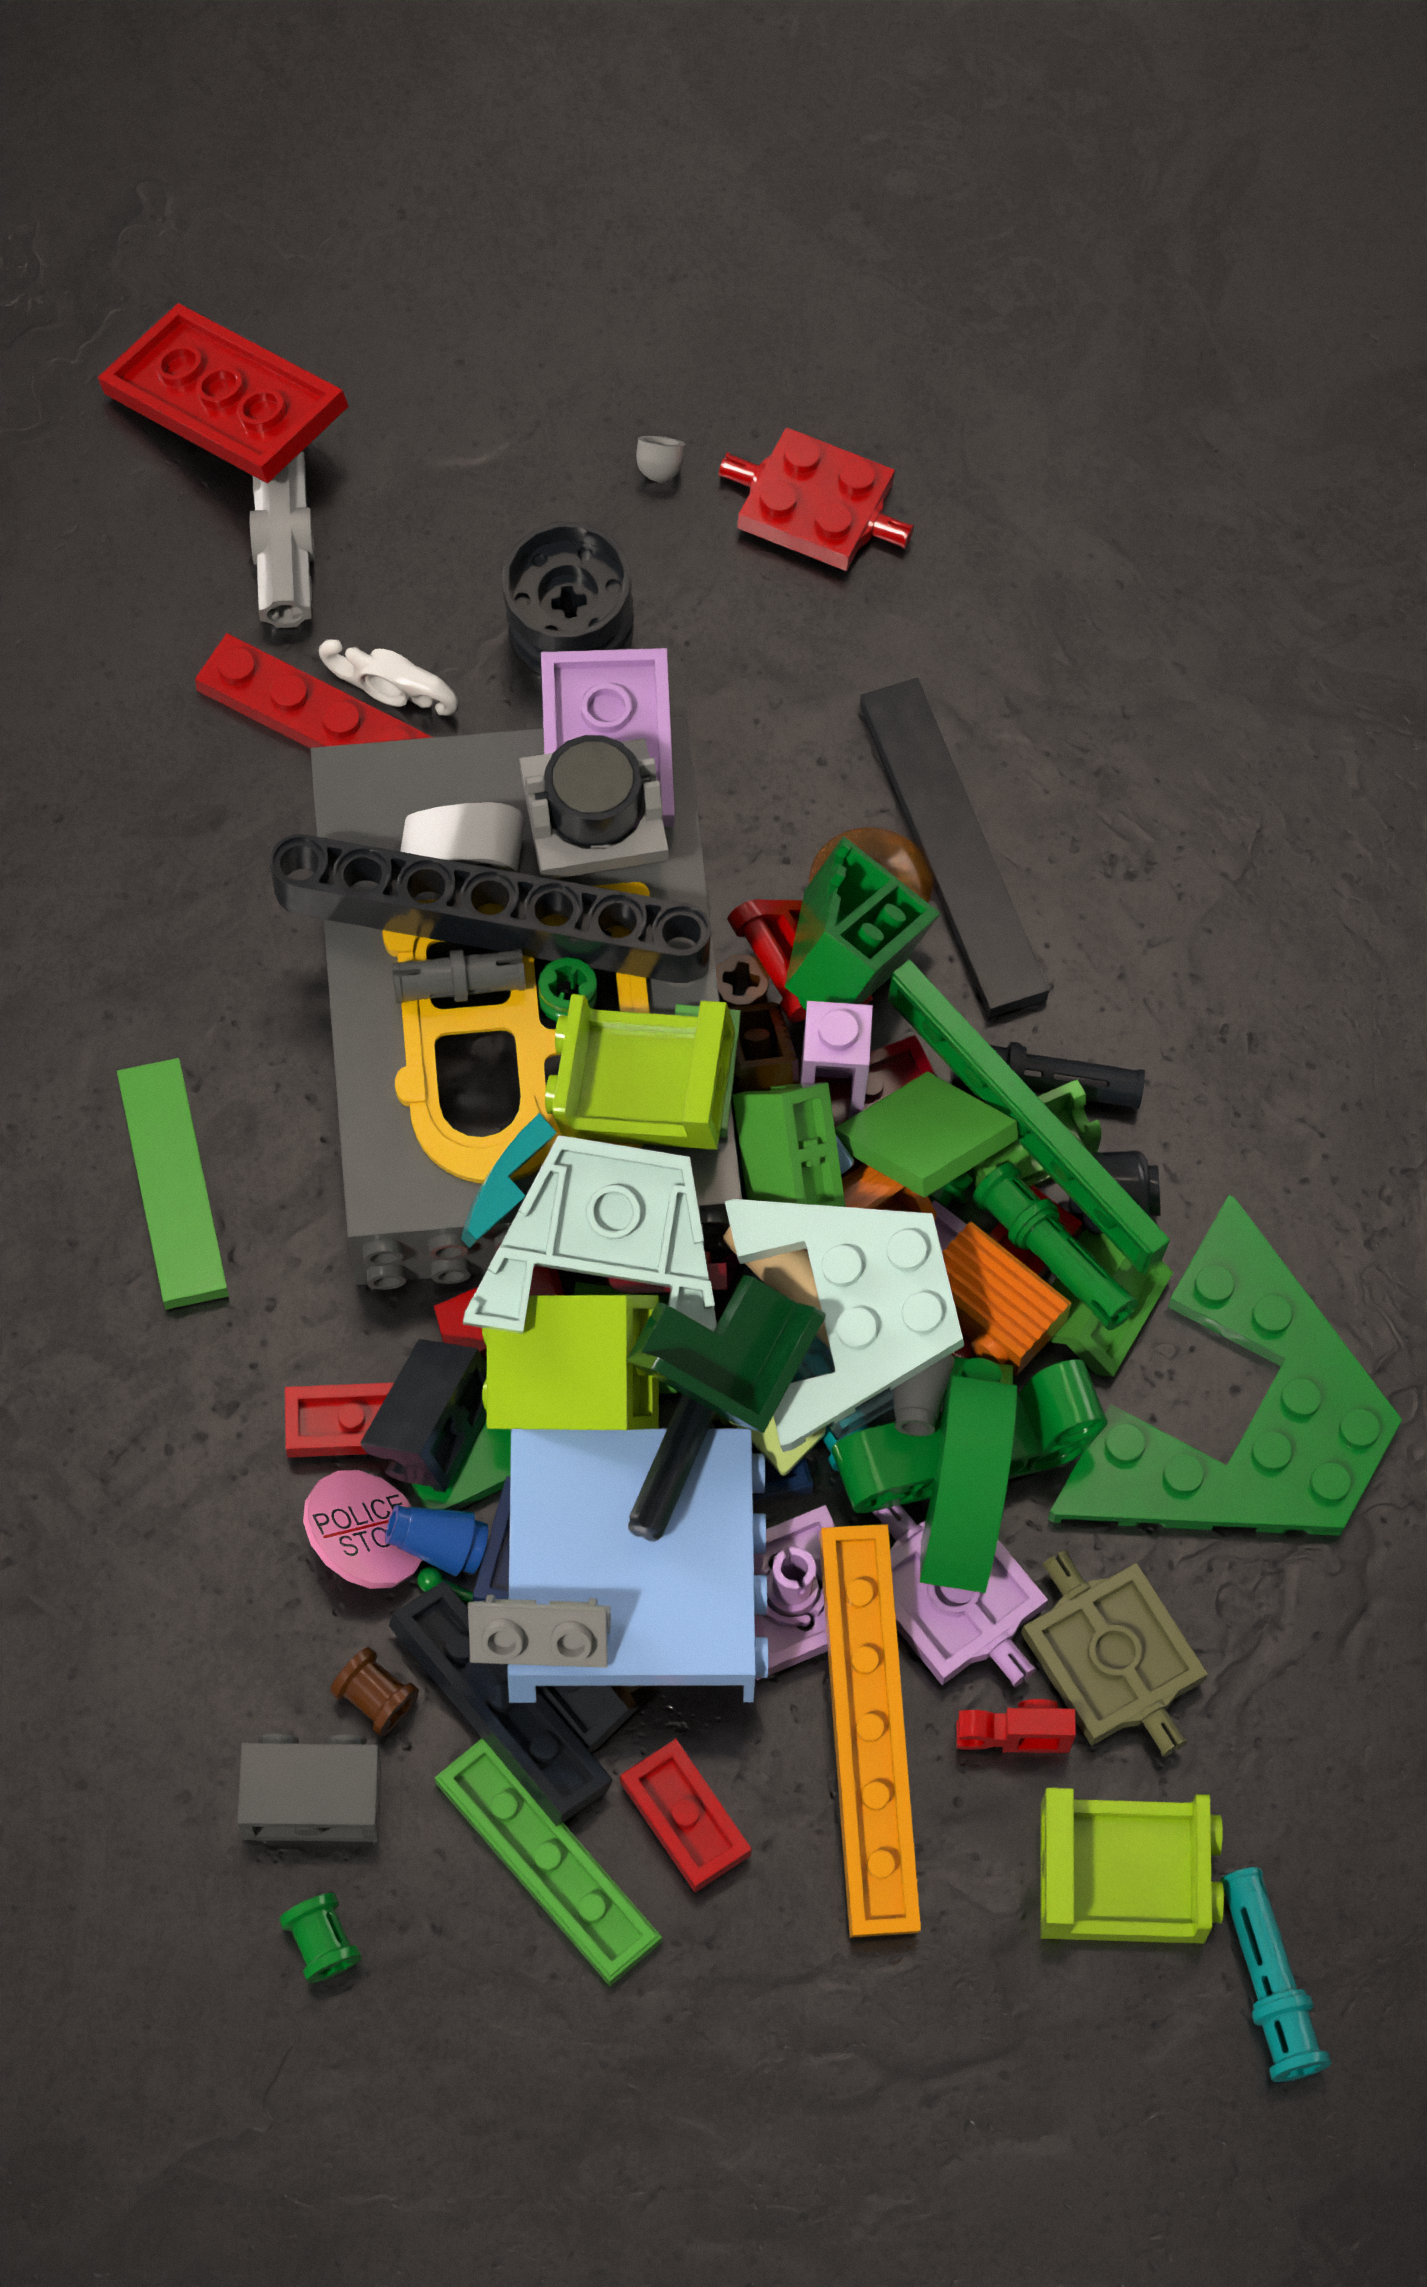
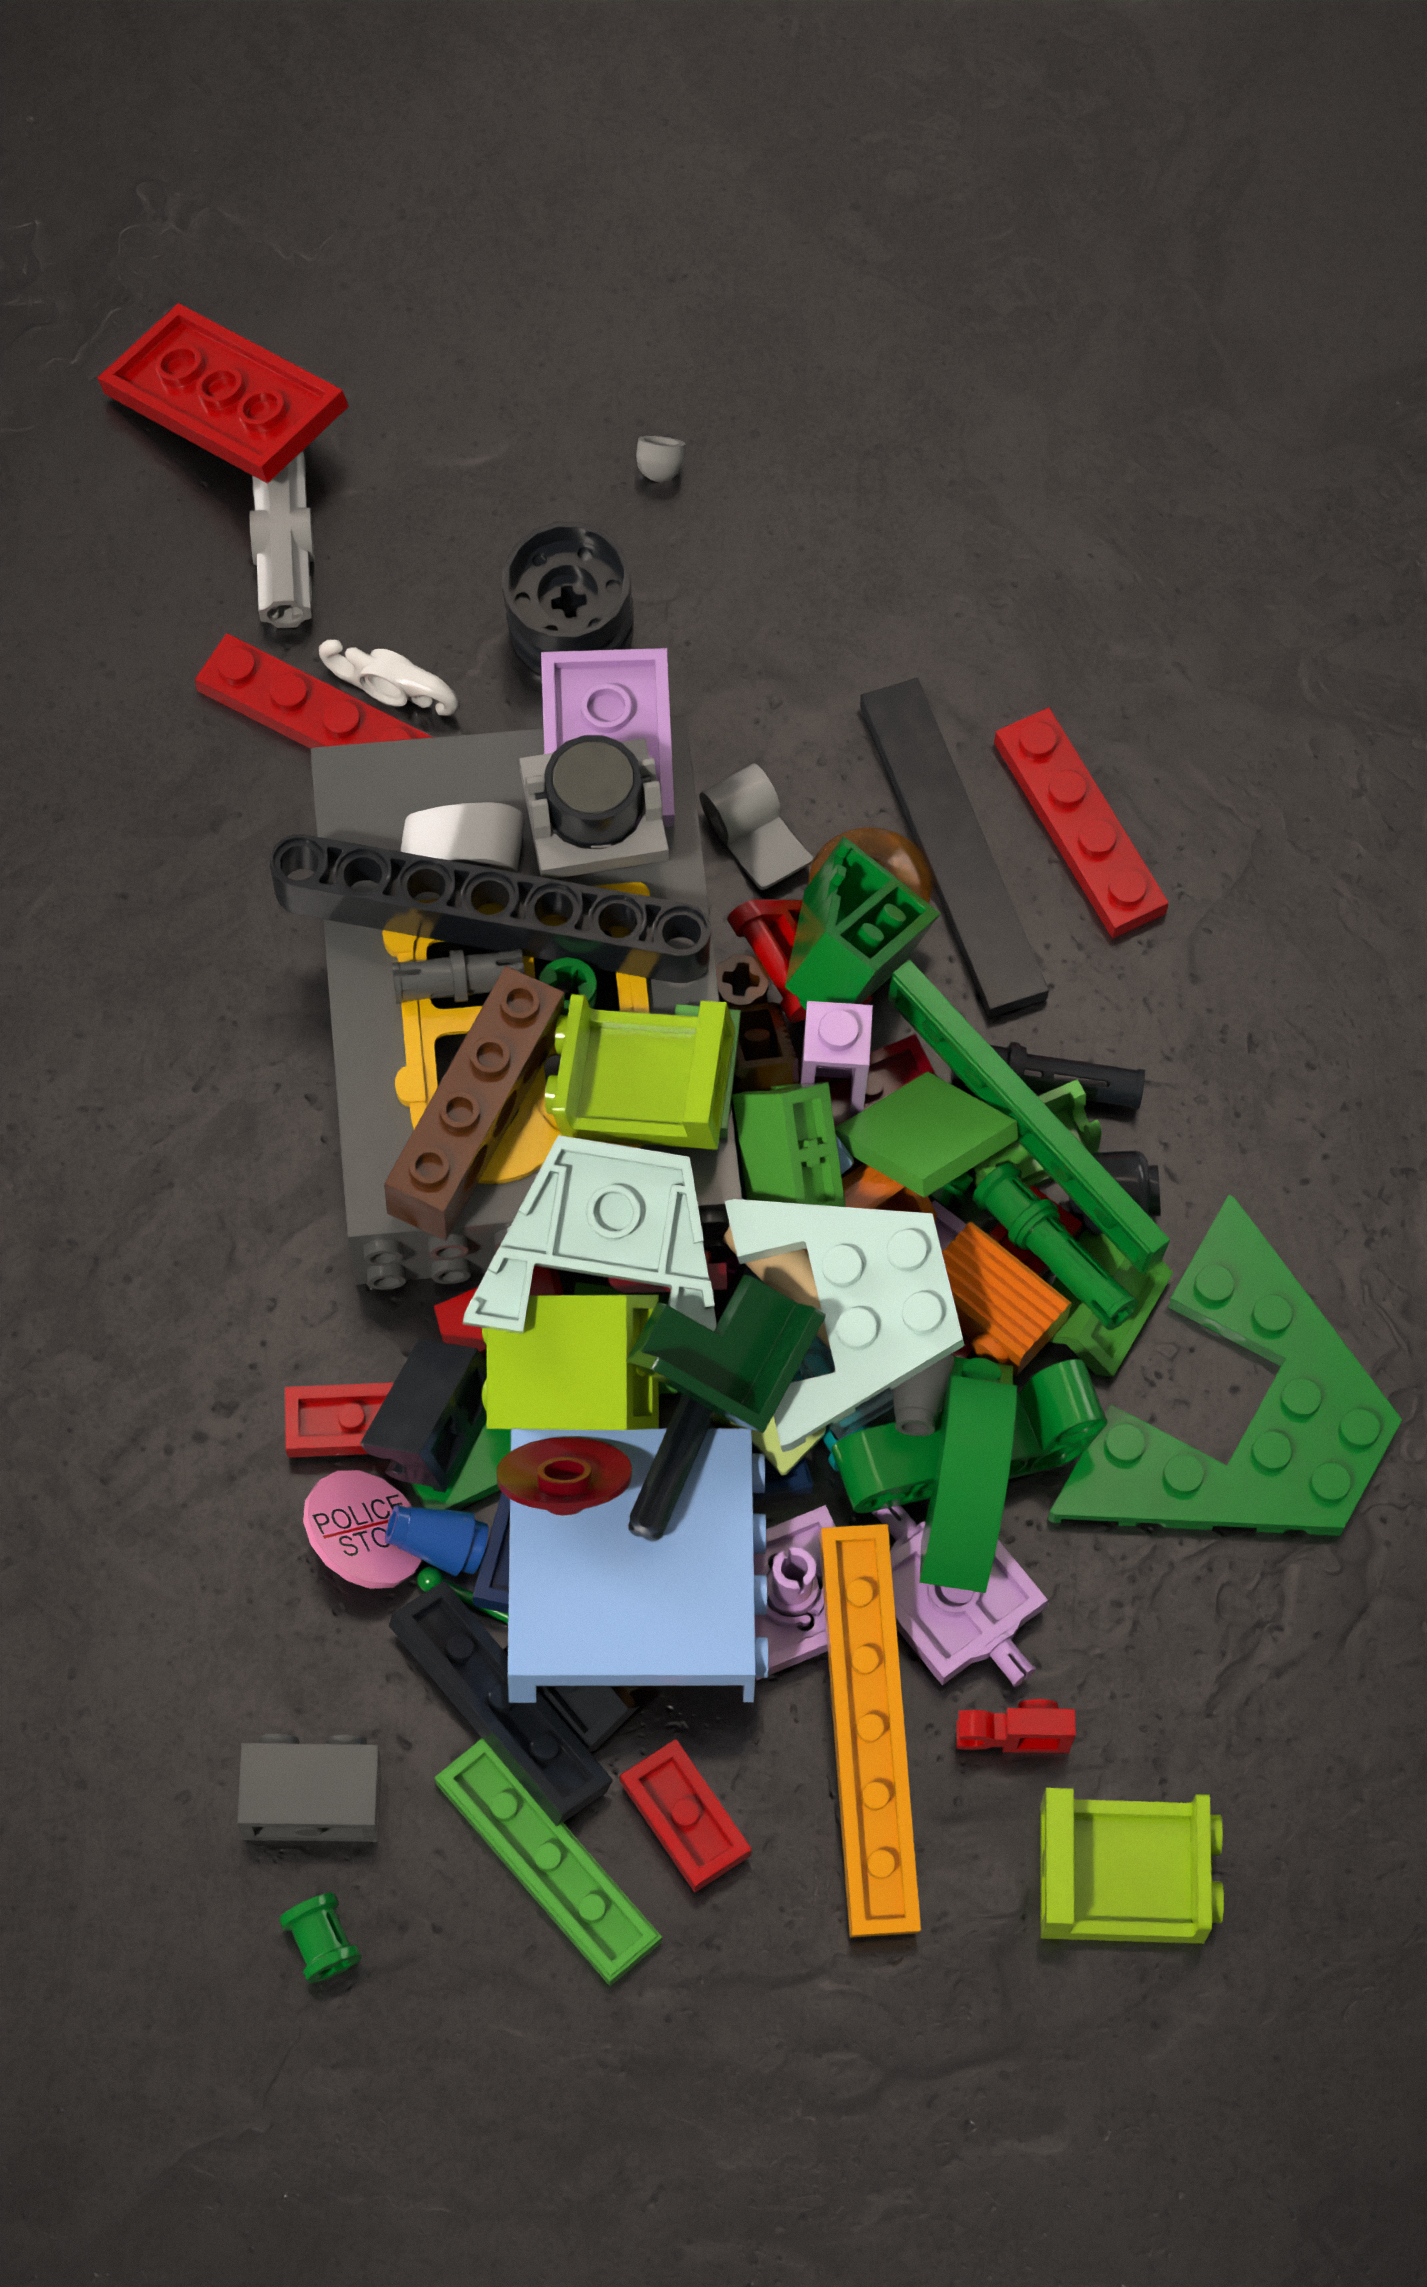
bright green tile [117,1058,229,1310] -> none
reddish brown bush [329,1647,419,1736] -> none
teal slope [461,1113,557,1248] -> none
light grey hinge [468,1594,611,1668] -> none
red plate [718,427,914,571] -> none
olive plate [1021,1550,1208,1757] -> none
teal pin [1219,1867,1332,2082] -> none
none -> reddish brown brick [384,965,564,1241]
none -> dark red dish [496,1437,632,1516]
none -> light grey panel [699,763,813,890]
none -> red plate [994,707,1169,939]

